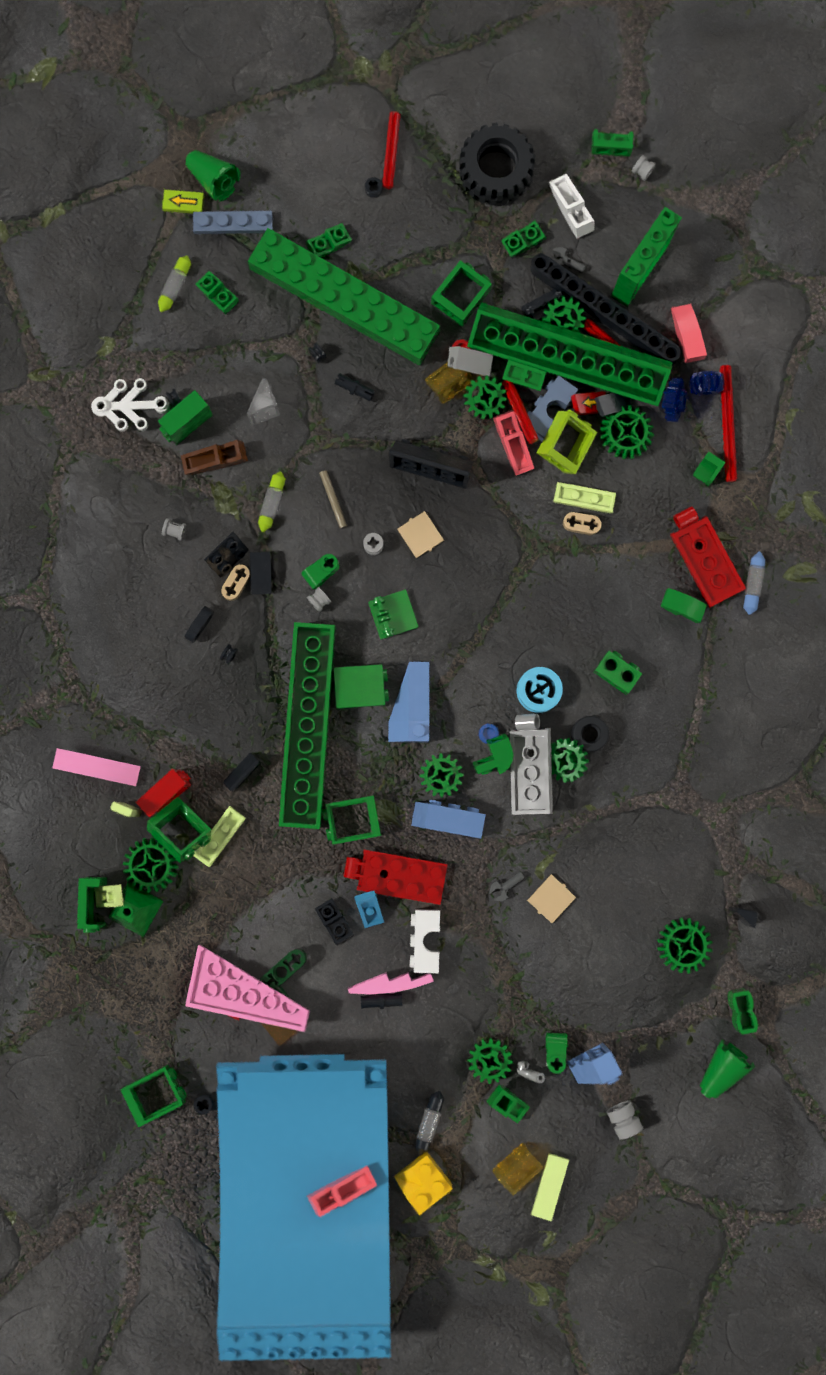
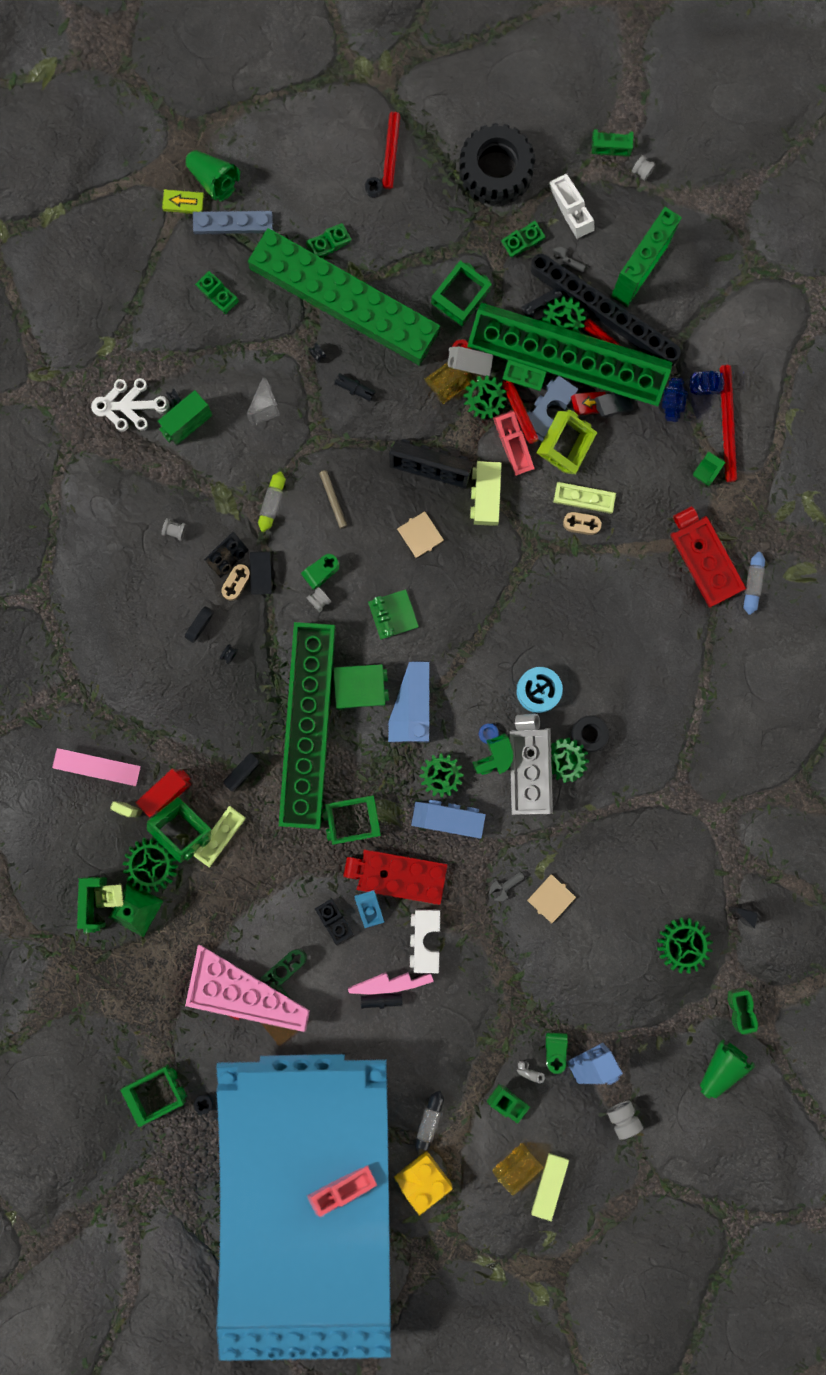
piece [158,256,191,312] -> none
reddish brown slope [181,440,248,475] -> none
light grey wheel [363,533,383,555] -> none
green gear [468,1037,513,1084] -> none
green brick [593,651,642,695] -> none
green gear [600,405,654,460] -> none
green slope [660,588,707,623] -> none
coral slope [671,304,707,363] -> none
none -> yellowish green brick [470,461,501,526]

